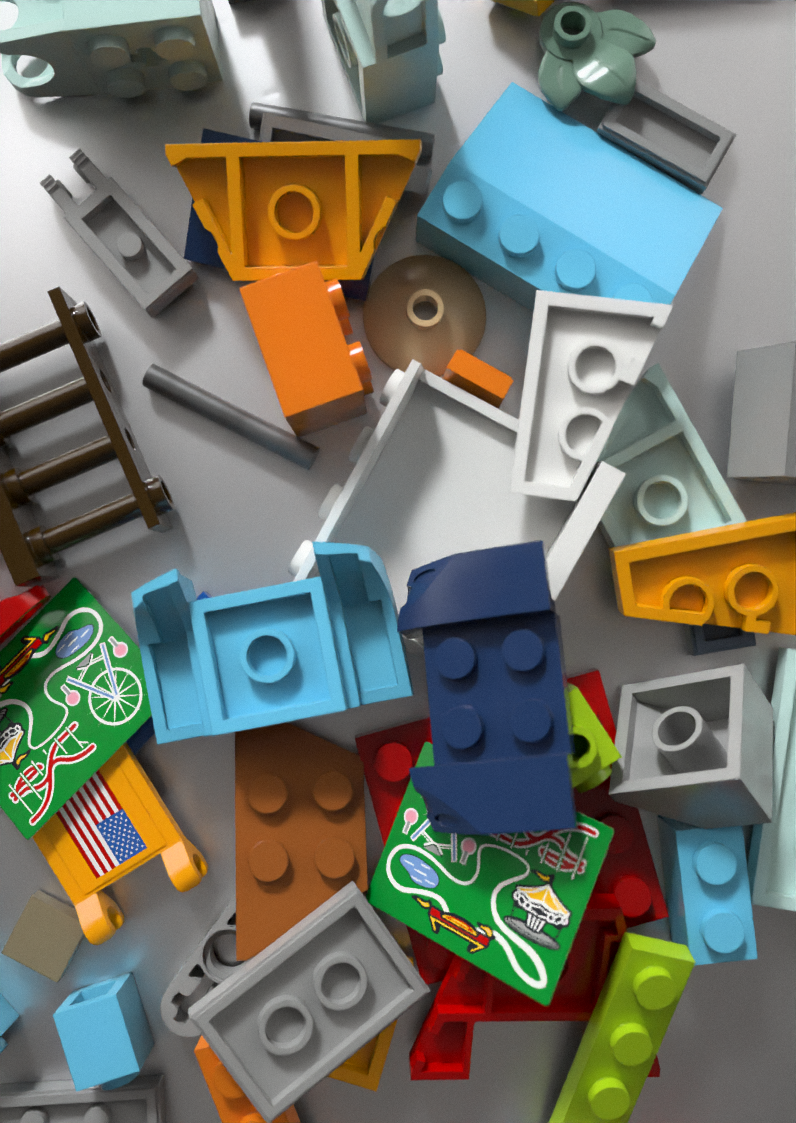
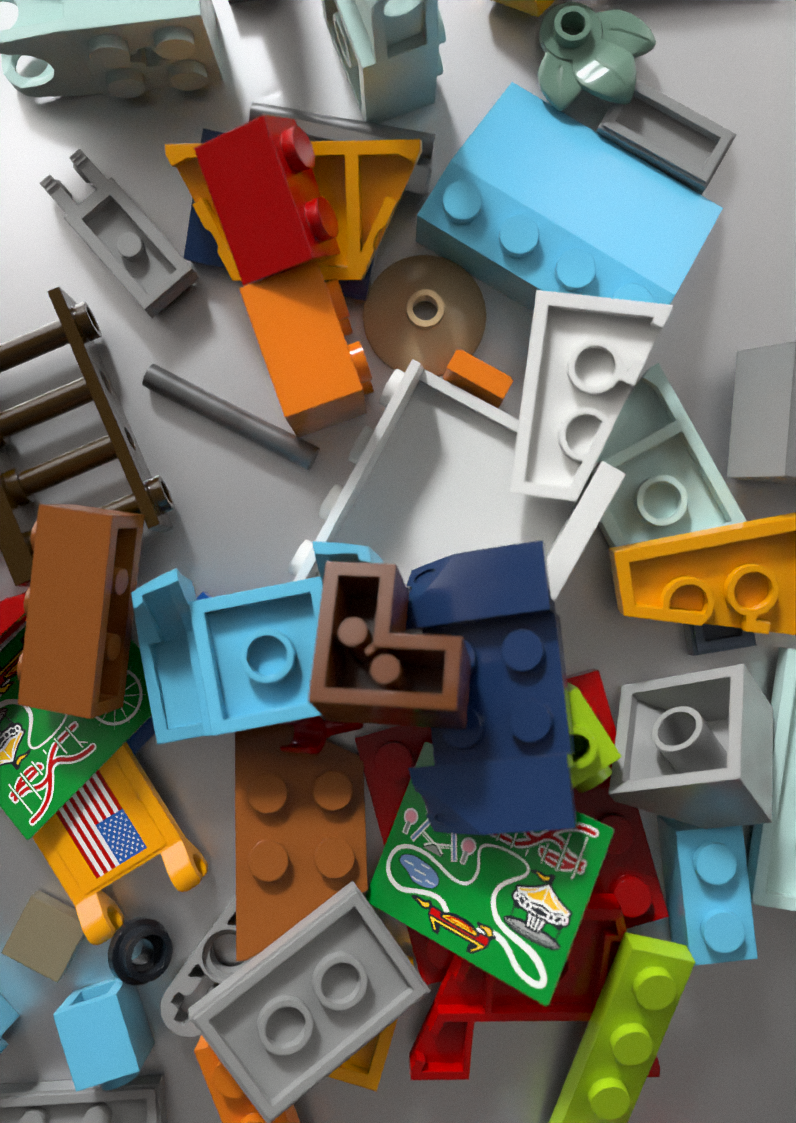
none -> dark orange brick [17,504,145,719]
none -> black plate [108,917,173,986]
none -> red brick [194,115,341,286]
none -> red hand [278,716,363,754]
none -> reddish brown brick [308,561,471,730]

